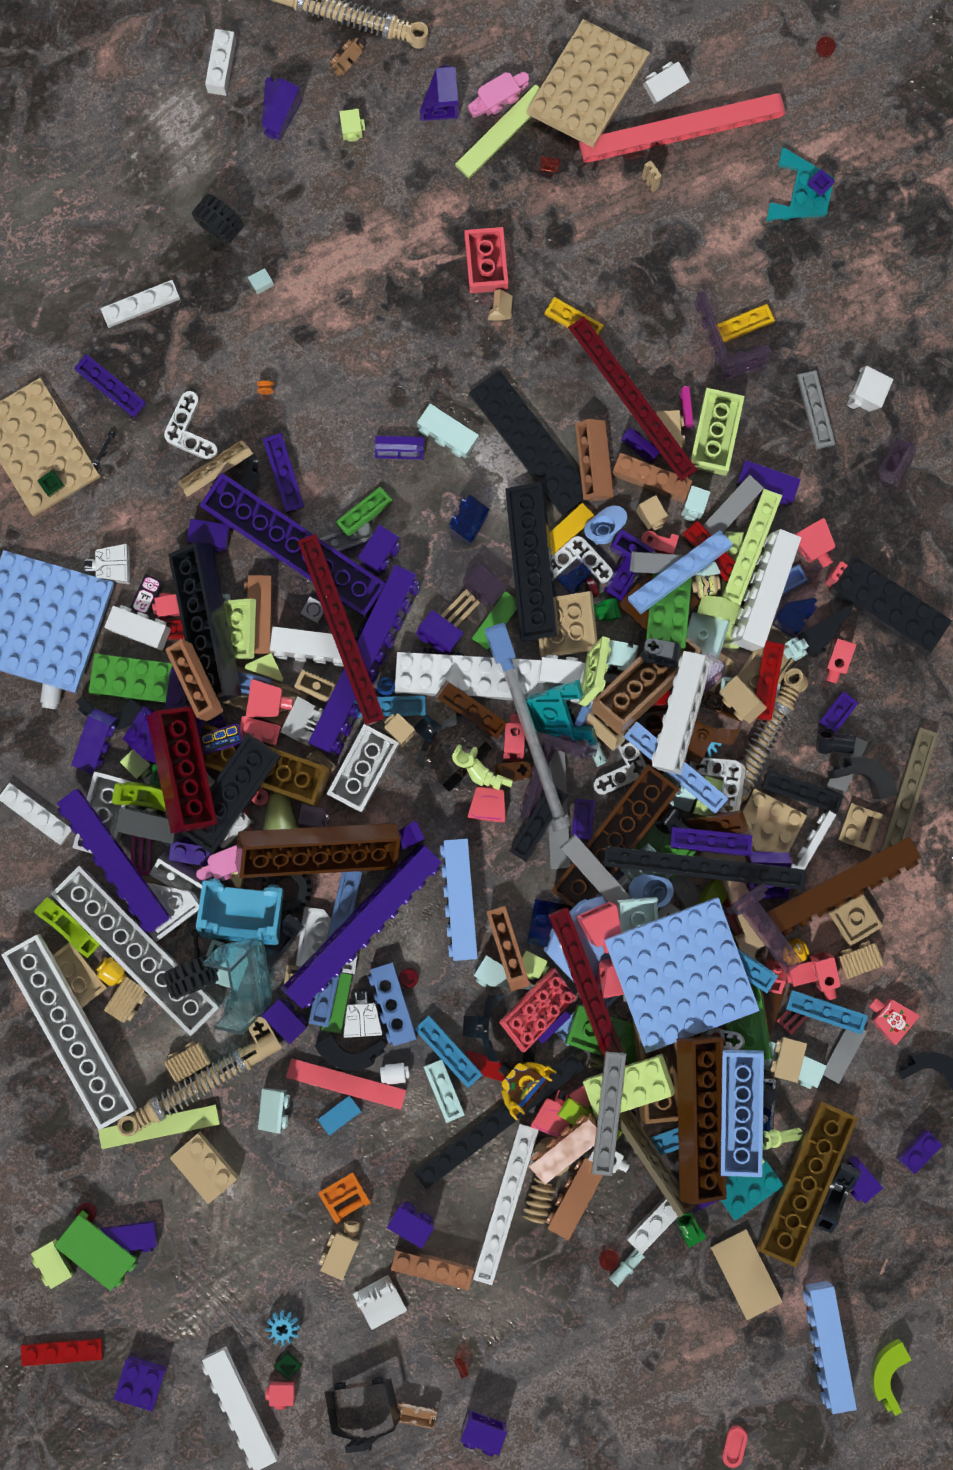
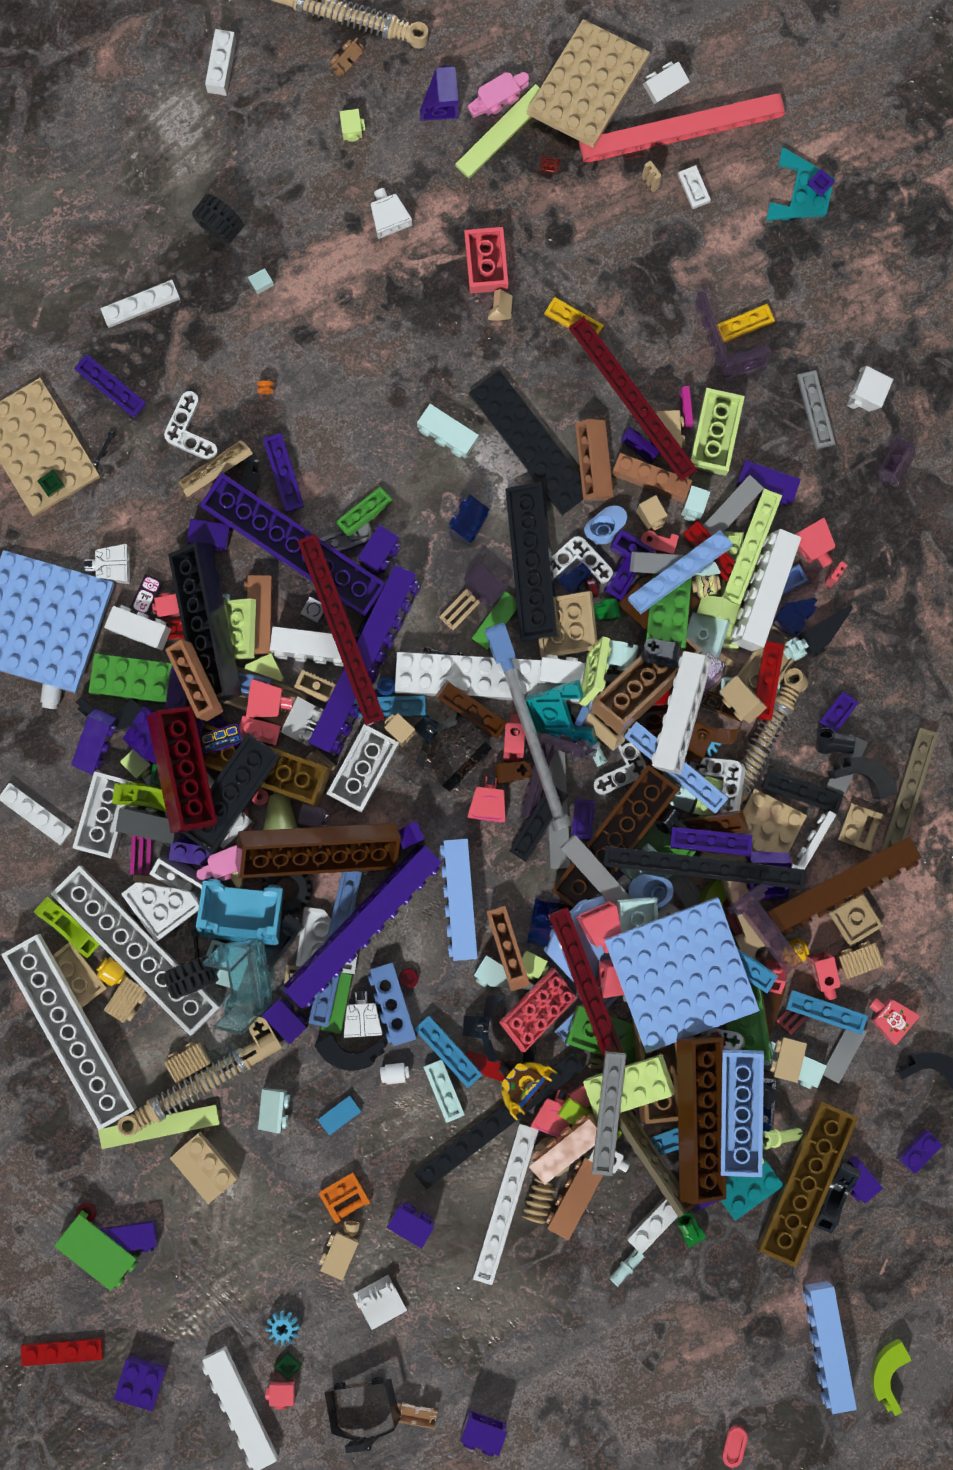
yellowish green brick [31,1239,75,1289] -> none
dark purple brick [57,789,172,933] -> none
dark purple slope [262,77,302,141] -> none
coral tile [286,1058,406,1110] -> none
dark purple piece [375,436,424,460] -> none
nougat brick [391,1247,474,1290] -> none
dark purple brick [416,610,463,655] -> none
yellowish green piece [452,744,514,790] -> none
clear red tile [453,1357,469,1379] -> none
dark purple tile [538,1010,570,1043] -> none
yellow tile [549,503,595,556] -> none
clear red tile [599,1250,619,1271] -> none
tan tile [710,1228,783,1320] -> none
coral brick [786,961,817,987] -> none
clear red tile [816,37,836,58] -> none
coral torso [825,638,857,684] -> none
black brick [829,556,952,656] -> none
none -> white torso [371,188,412,239]
none -> white plate [678,165,711,209]

